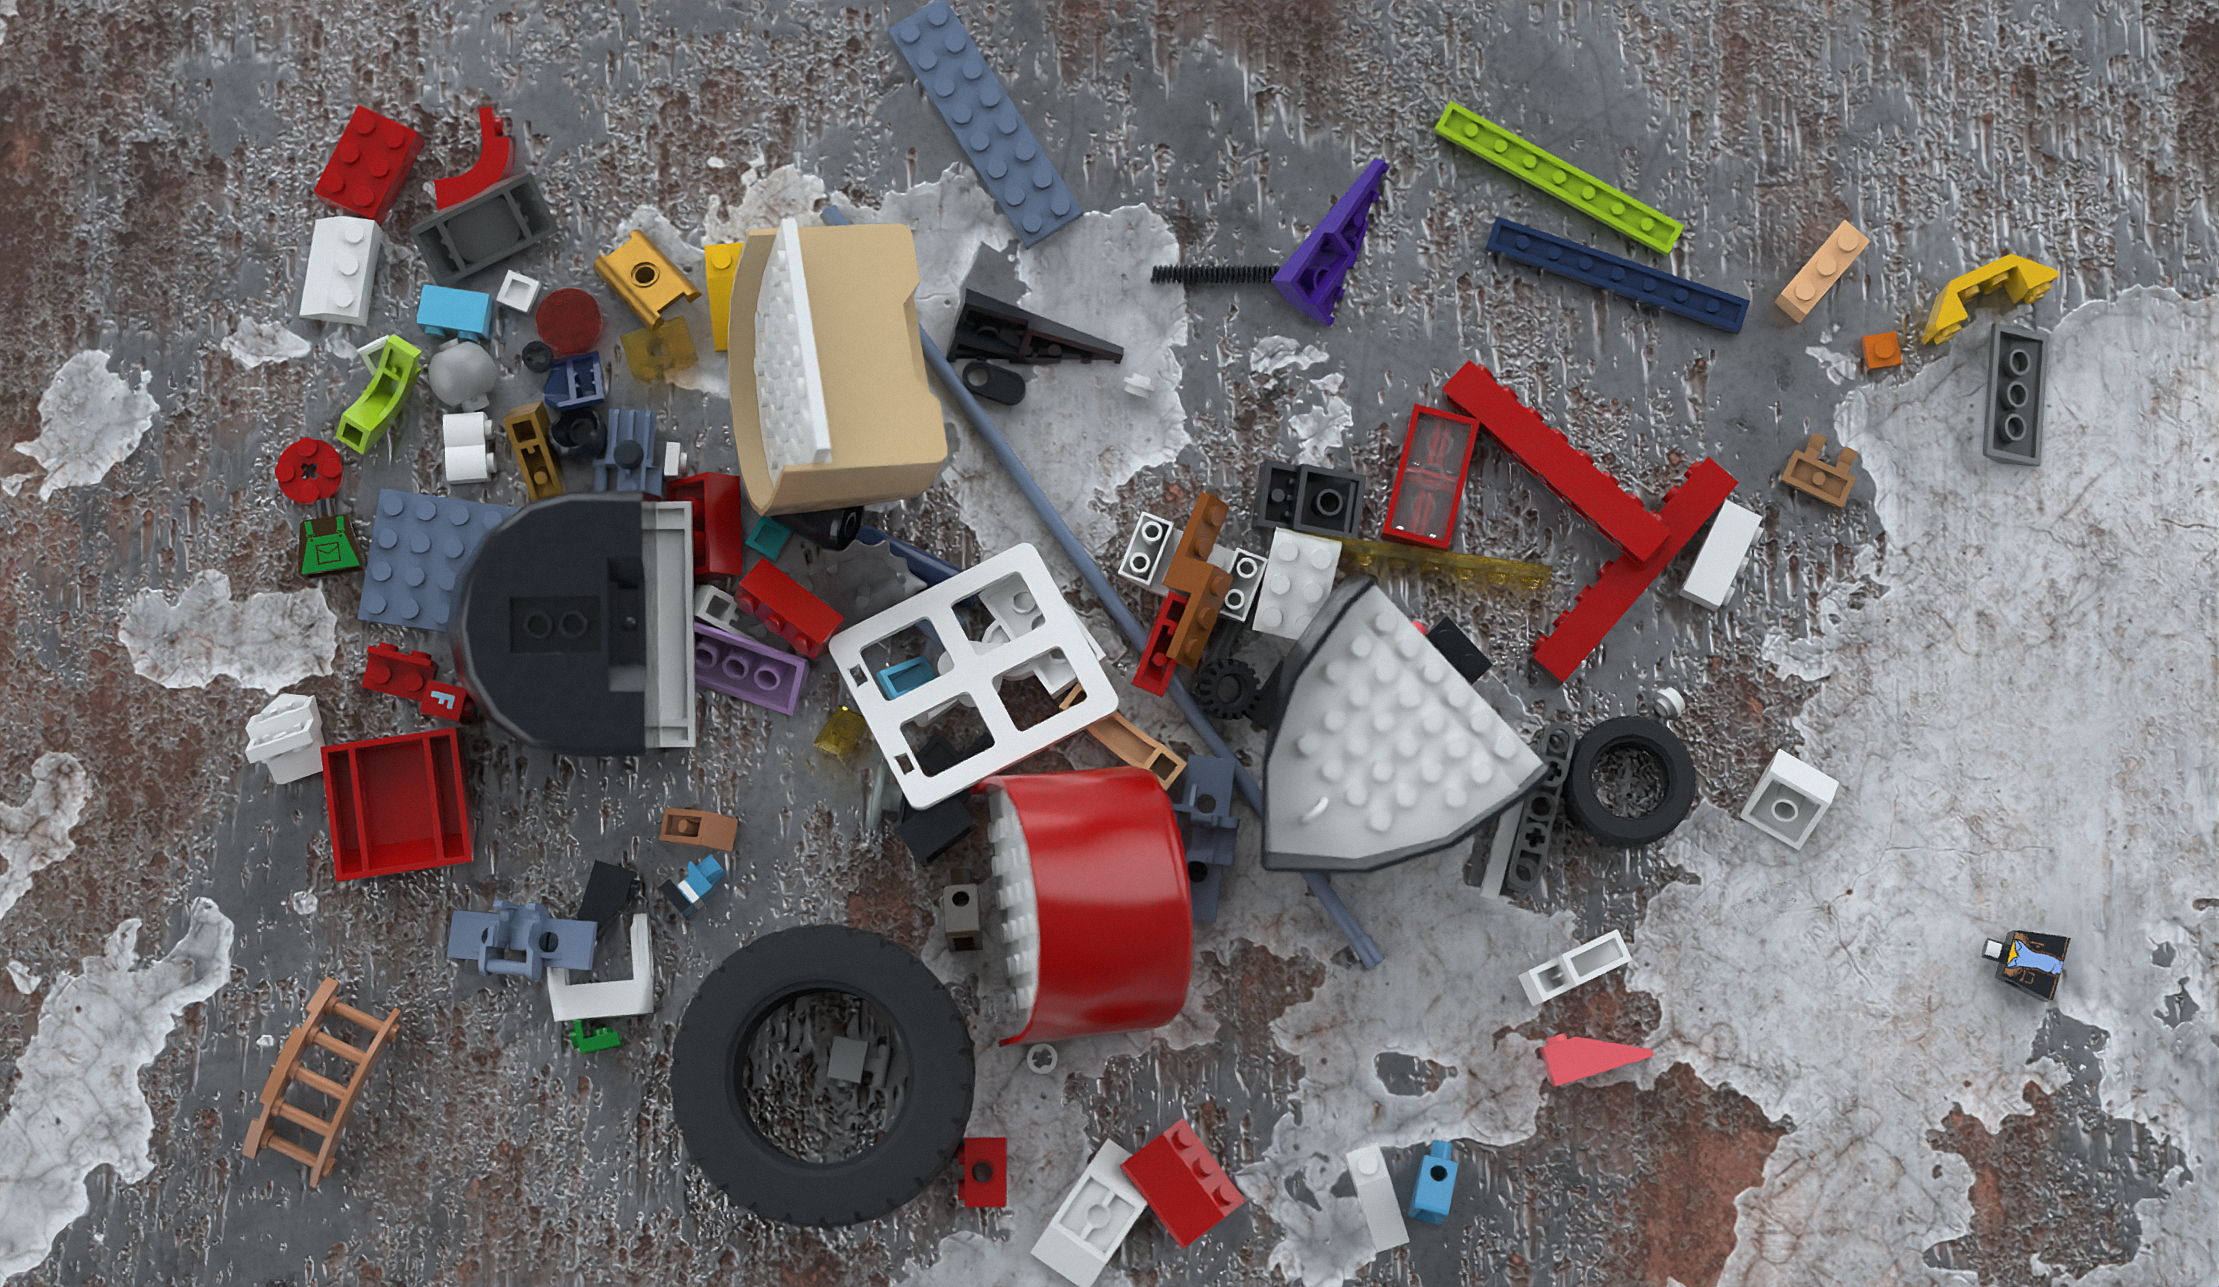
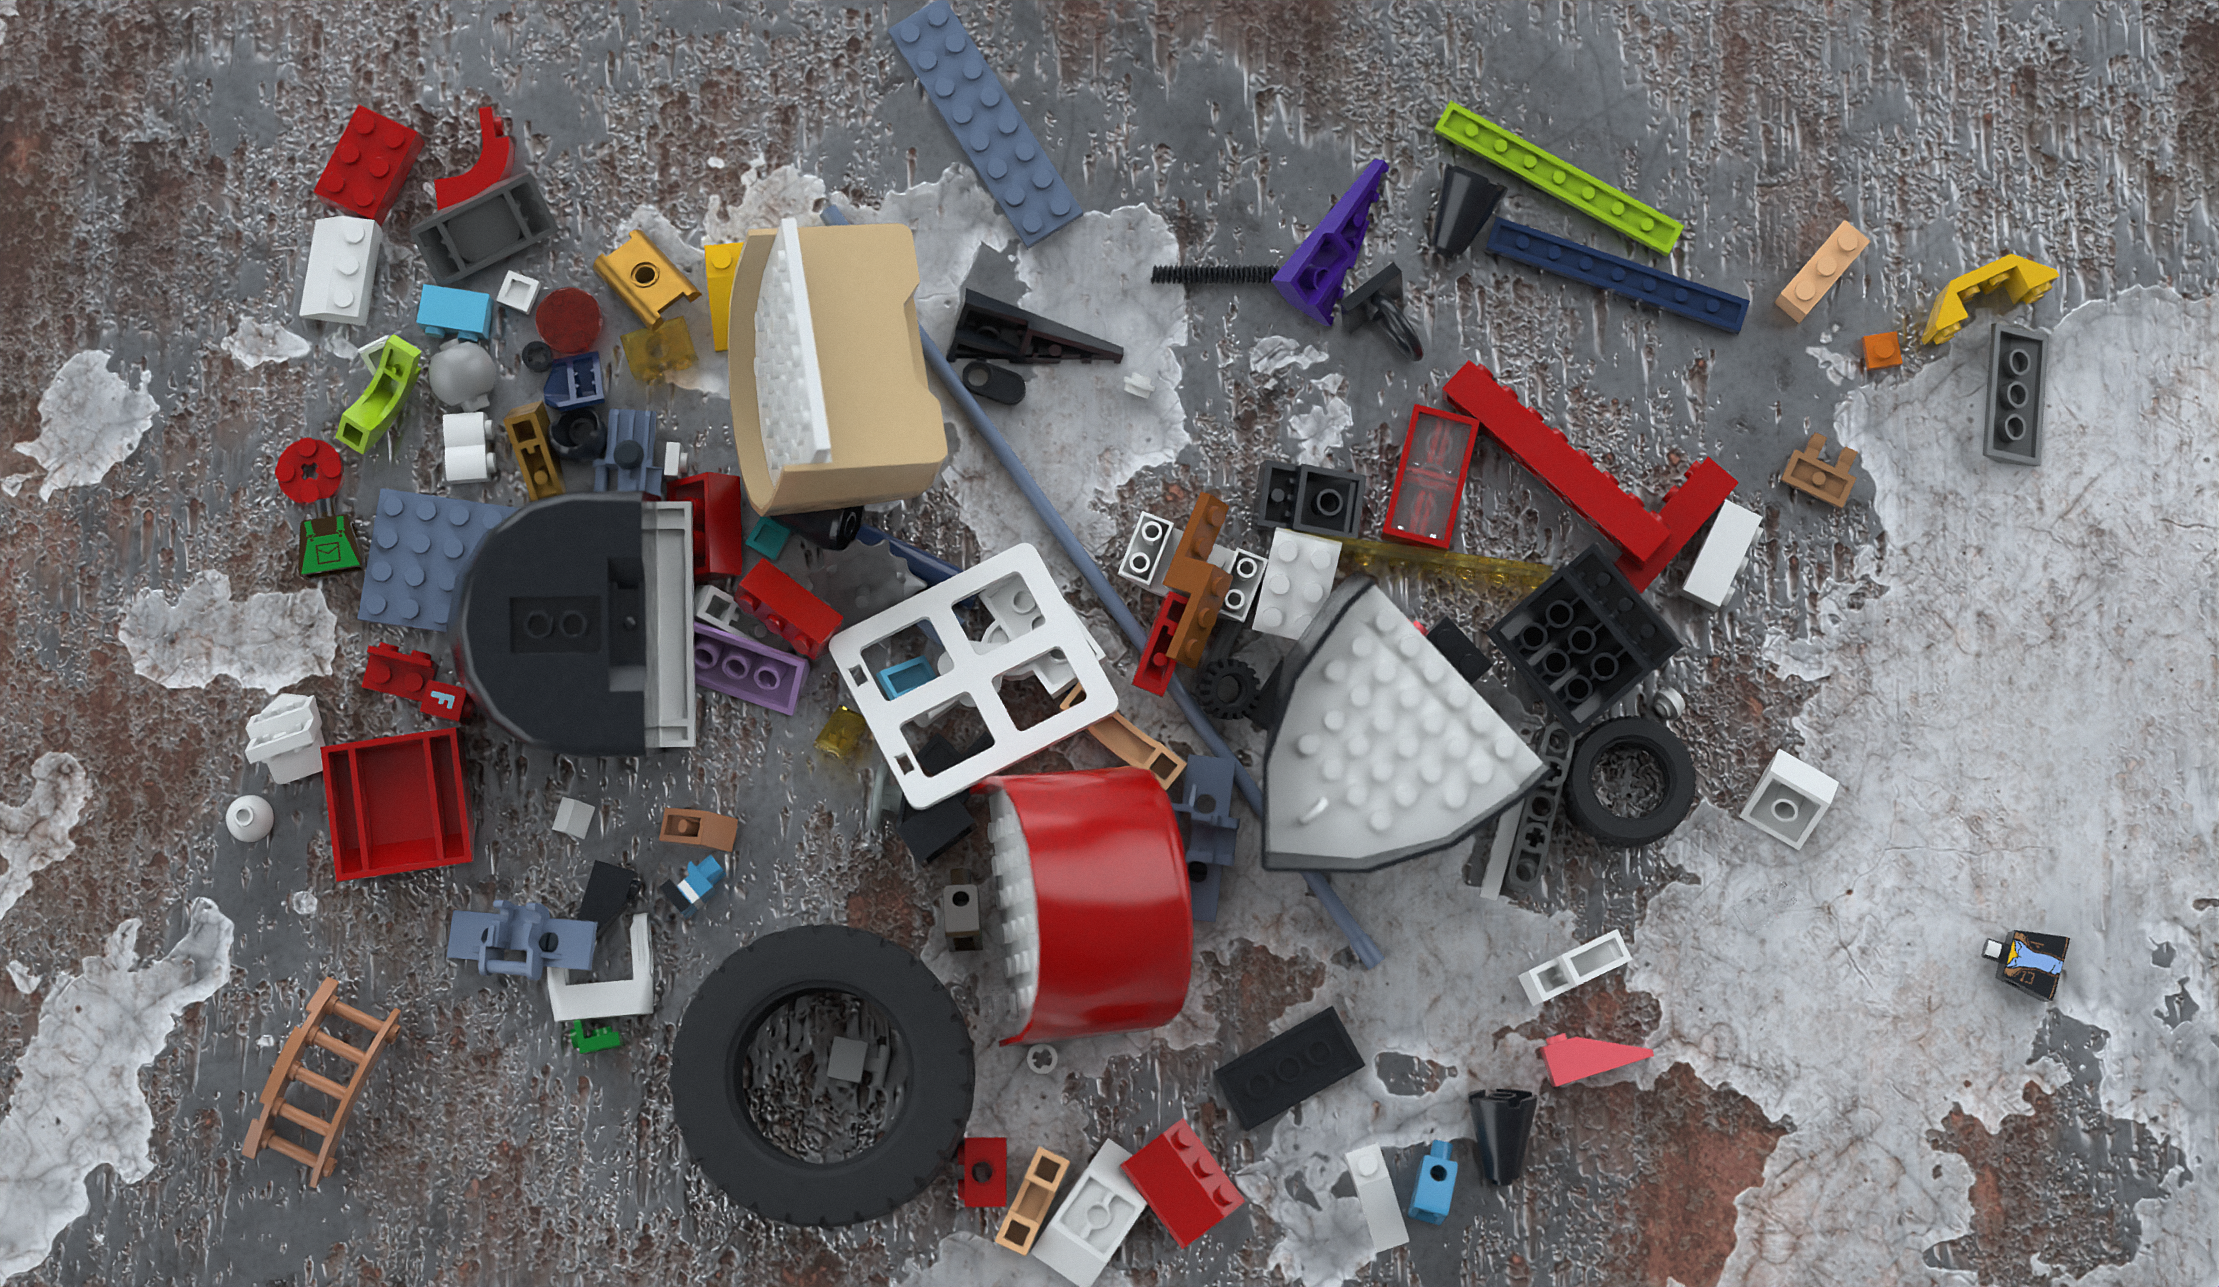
none -> white brick [226,795,274,842]
none -> white slope [552,797,595,840]
none -> light nougat arch [994,1146,1071,1256]
none -> black piece [1213,1005,1366,1132]
none -> black tile [1340,262,1424,362]
none -> black cone [1431,163,1508,260]
none -> black cone [1468,1088,1537,1186]
none -> black slope [1486,542,1686,737]

